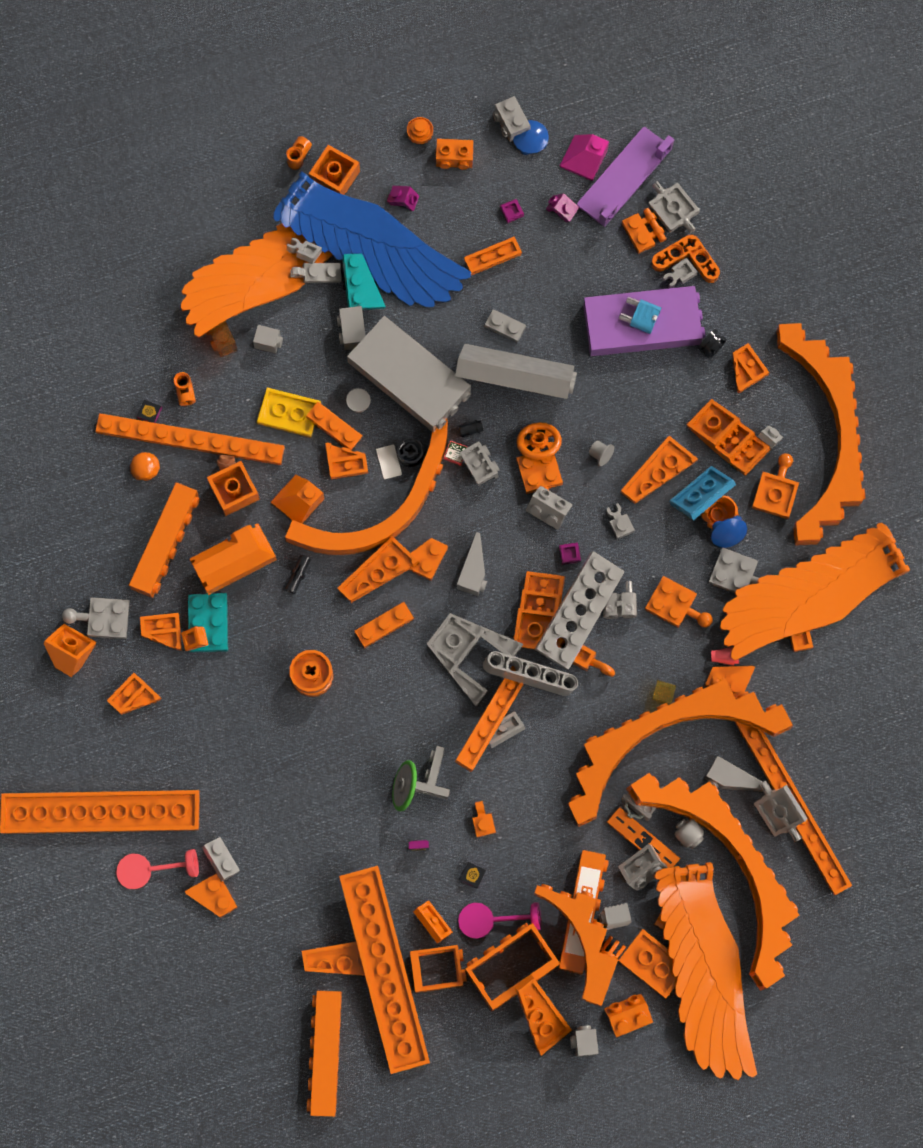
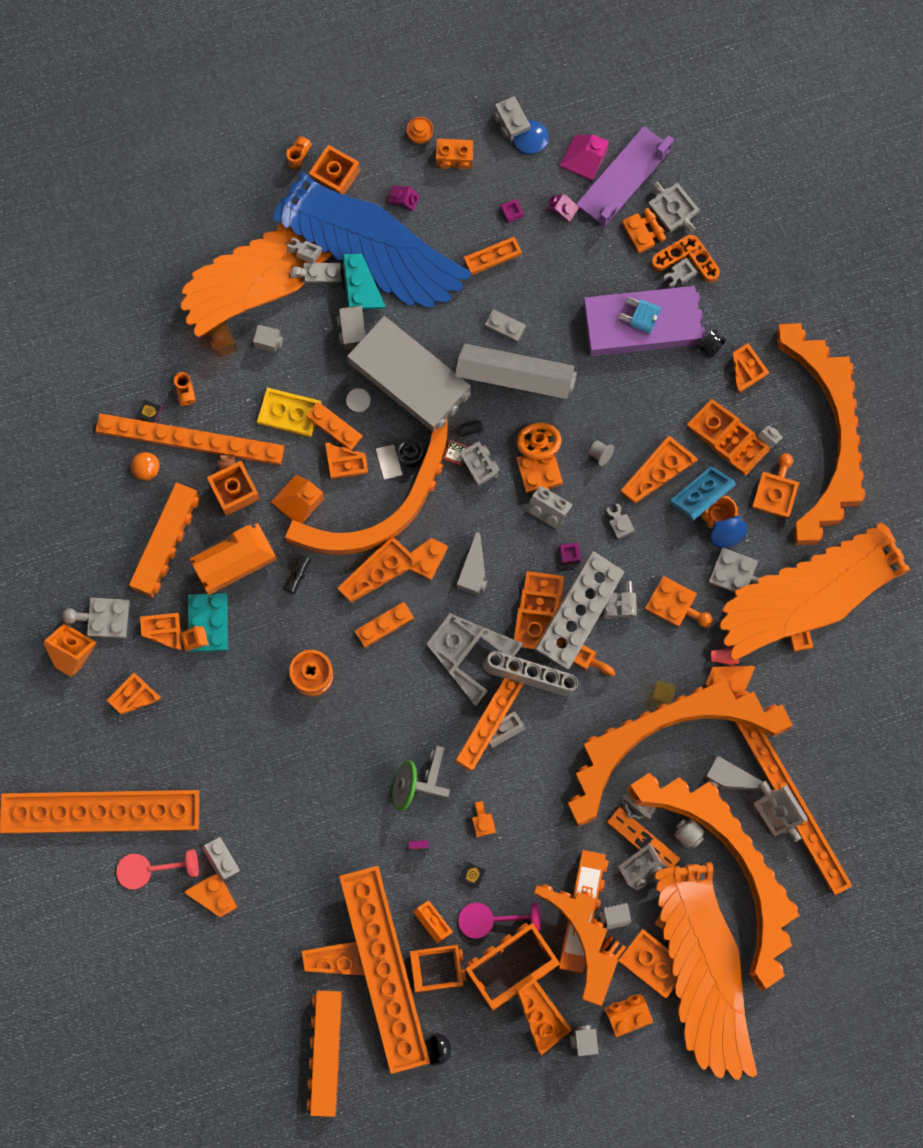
none -> black hair [424,1033,452,1066]

